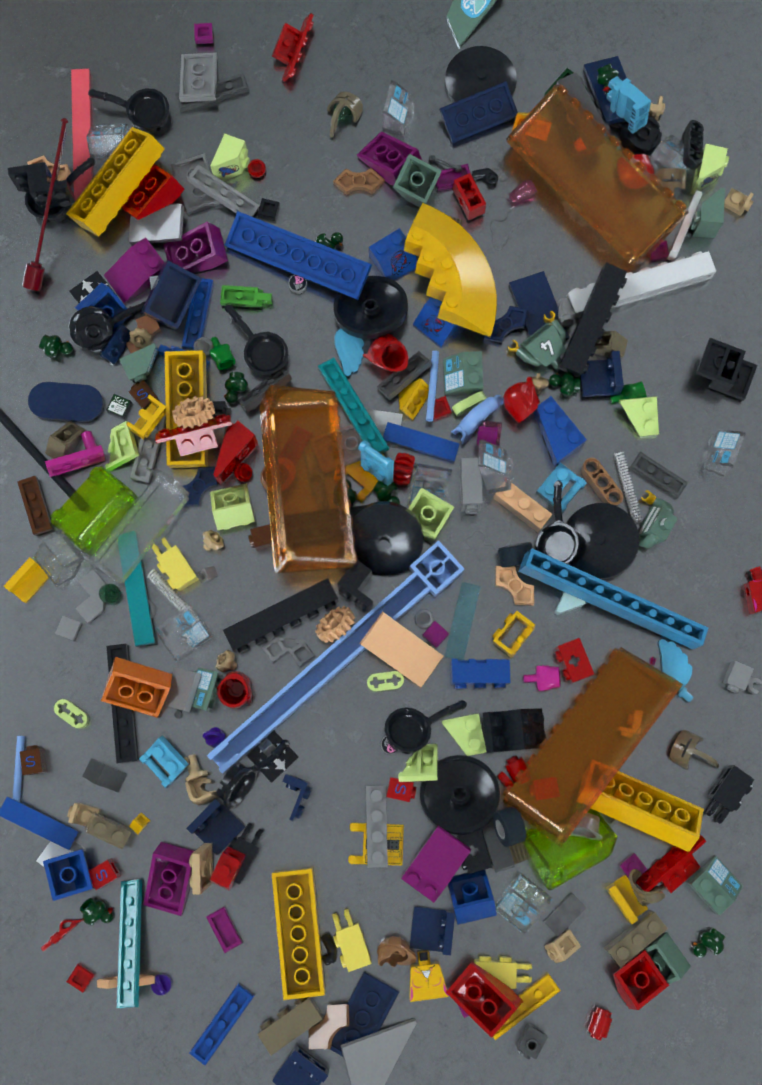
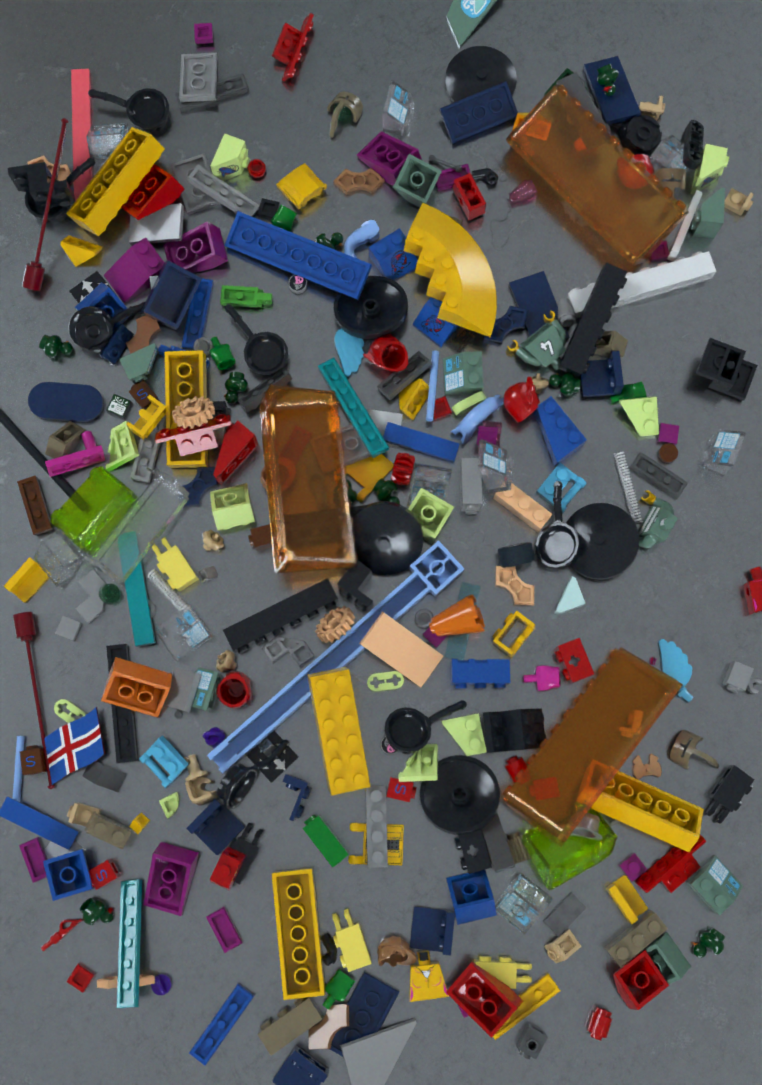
tan piece [129,328,151,348] -> none
tan plate [189,843,213,895] -> none
red plate [234,463,252,482] -> none
medium azure plate [358,440,394,486] -> none
magenta slope [401,825,472,903] -> none
black wheel [493,806,526,847] -> none
red tile [497,771,515,791] -> none
dark azure brick [518,549,709,649] -> none
medium nougat beam [581,458,623,507] -> none
medium azure hips [606,76,651,134] -> none
dark tan helmet [629,869,665,906] -> none
none -> flag [13,612,105,789]
none -> magenta tile [19,837,48,883]
none -> yellow slope [60,235,103,267]
none -> yellowish green tile [159,792,180,819]
none -> green piece [271,204,298,231]
none -> yellow slope [276,163,327,210]
none -> green brick [303,814,350,868]
none -> yellow brick [307,667,370,795]
none -> green piece [323,969,355,1010]
none -> light blue piece [344,220,380,259]
none -> orange cone [429,594,485,636]
none -> clear smoke tile [446,326,479,353]
none -> tan piece [633,754,662,780]
none -> magenta tile [657,423,679,445]
none -> reddish brown tile [658,443,678,463]

